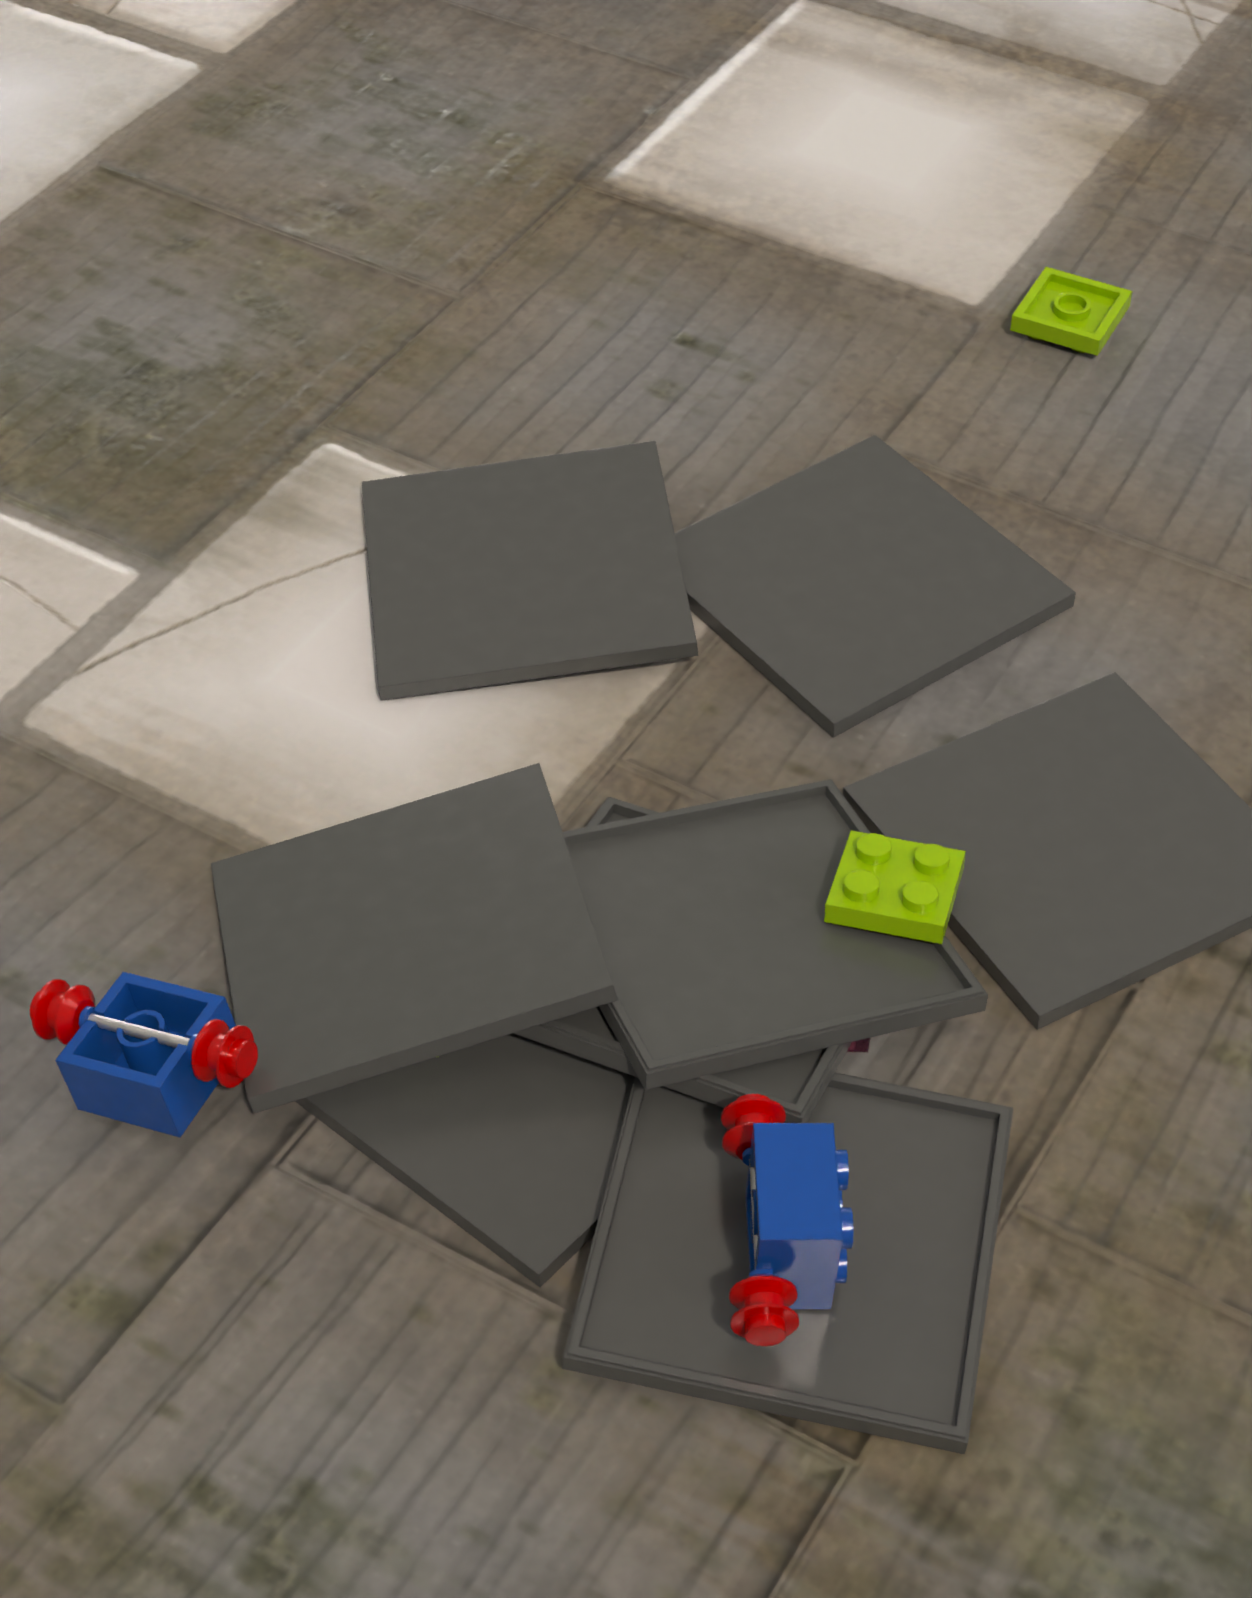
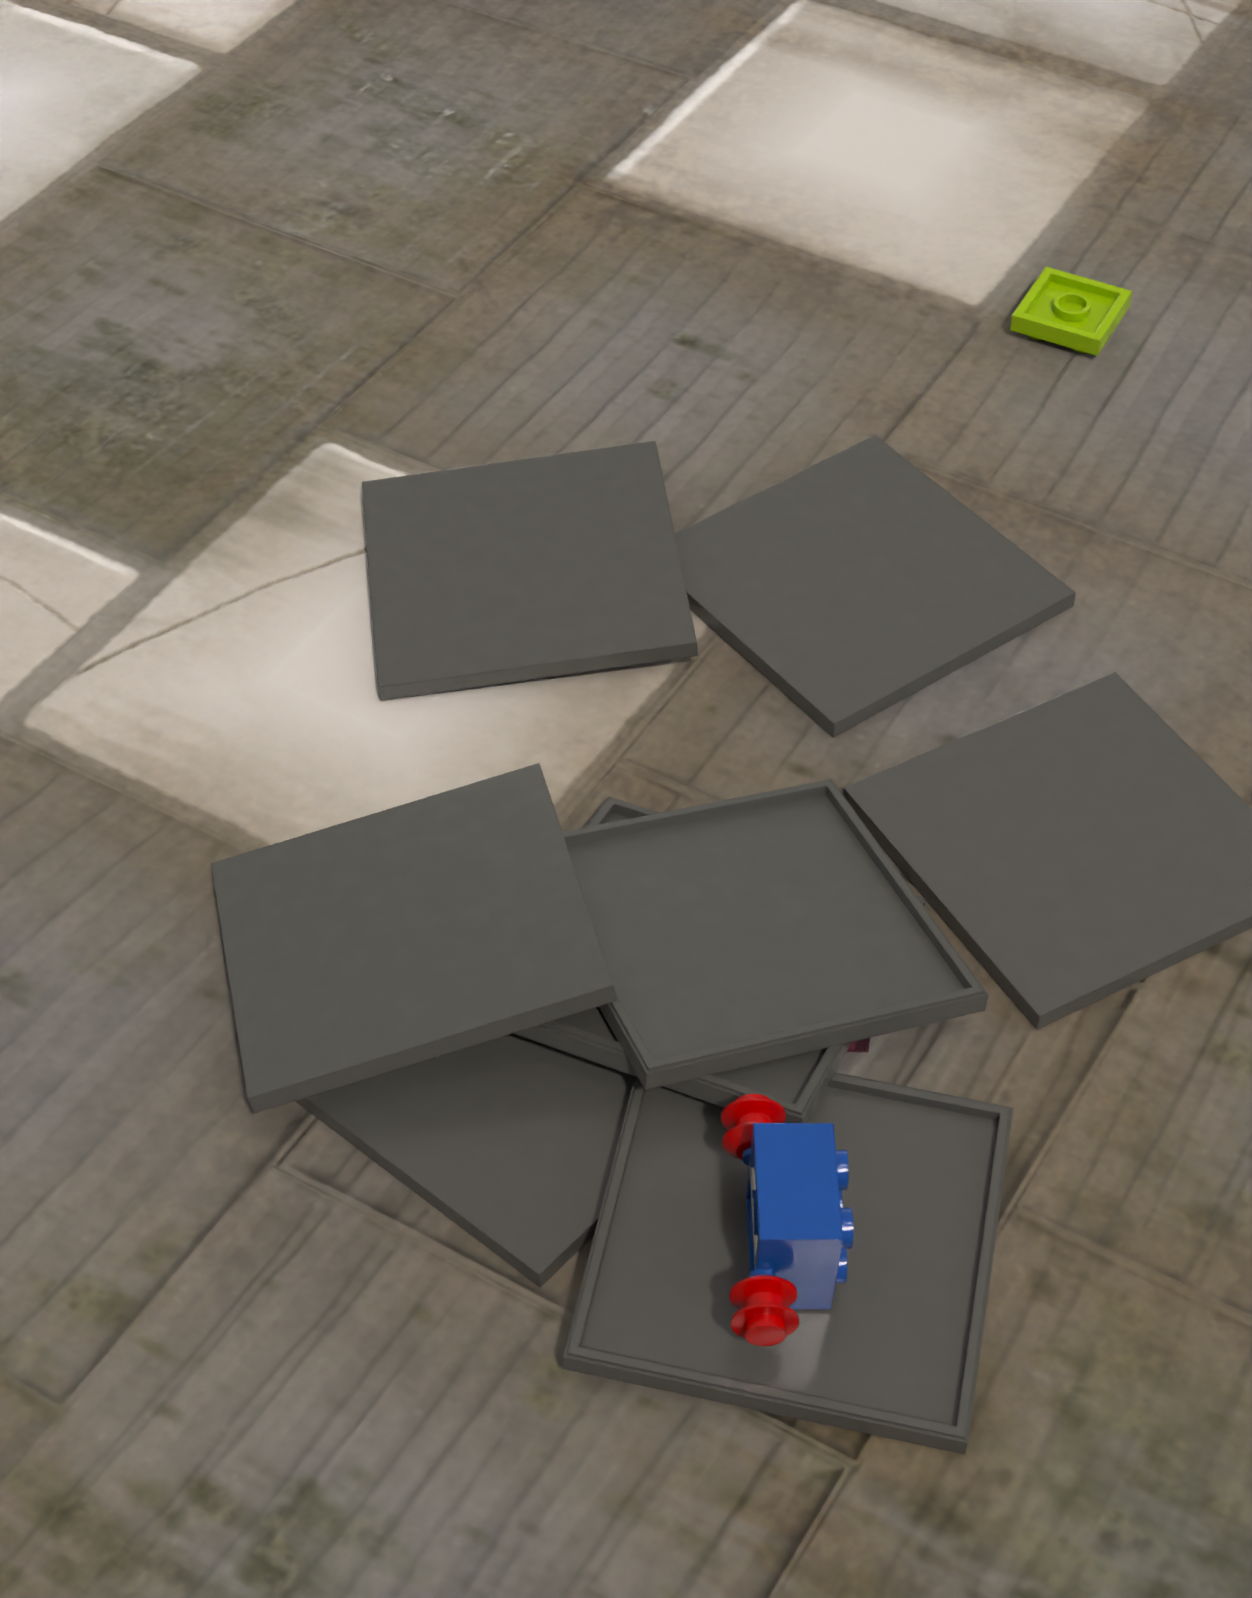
blue brick [30,972,258,1138] -> none
lime plate [824,830,966,944] -> none

